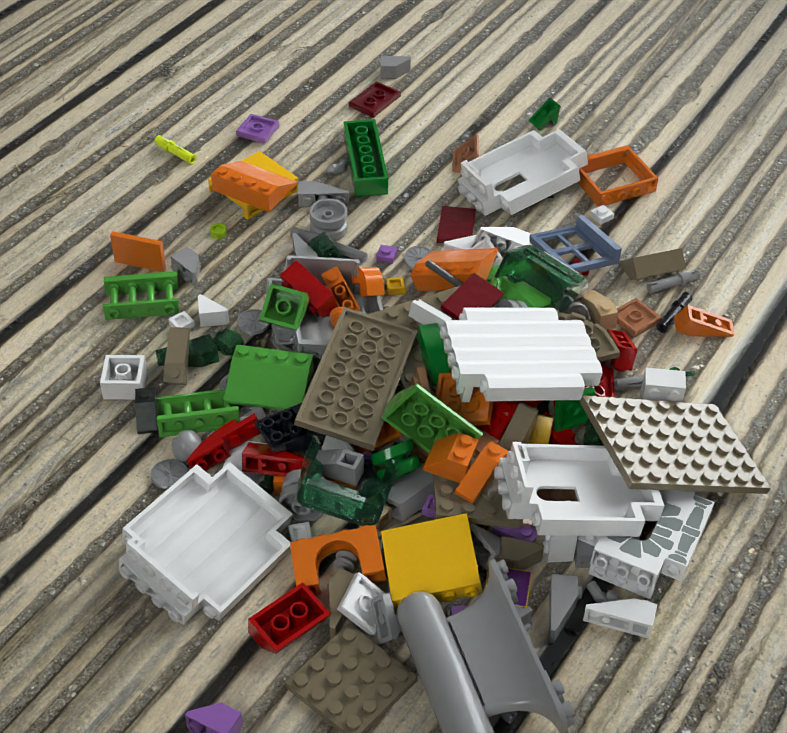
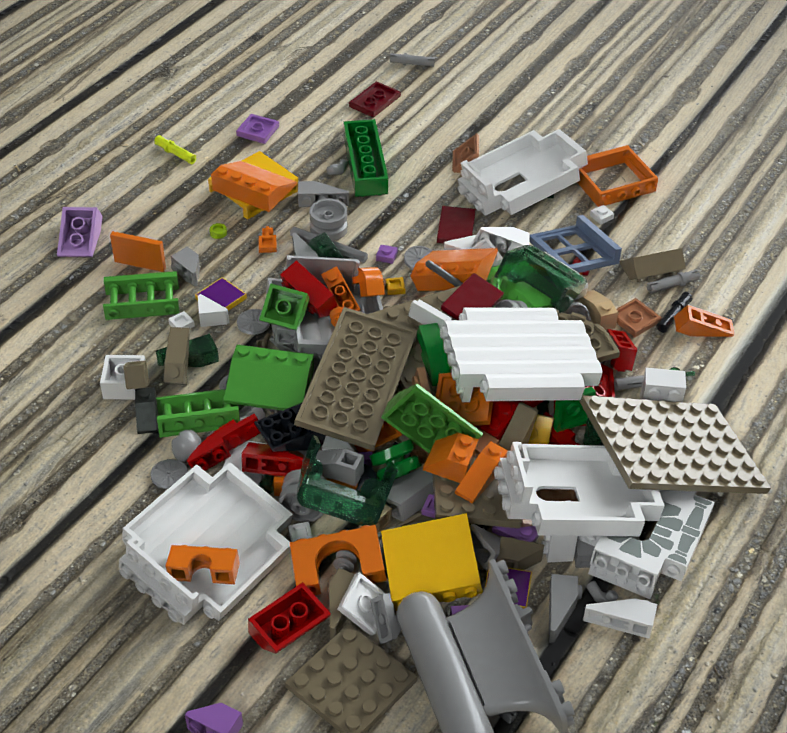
clear green hair [213,328,244,356] -> none
light grey slope [380,56,411,79] -> none
green slope [528,97,561,131] -> none
none -> lavender slope [57,207,102,257]
none -> dark tan panel [123,361,149,389]
none -> orange arch [166,545,240,585]
none -> dark purple tile [195,277,247,311]
none -> orange plate [259,226,277,253]
none -> light grey pin [390,53,435,67]

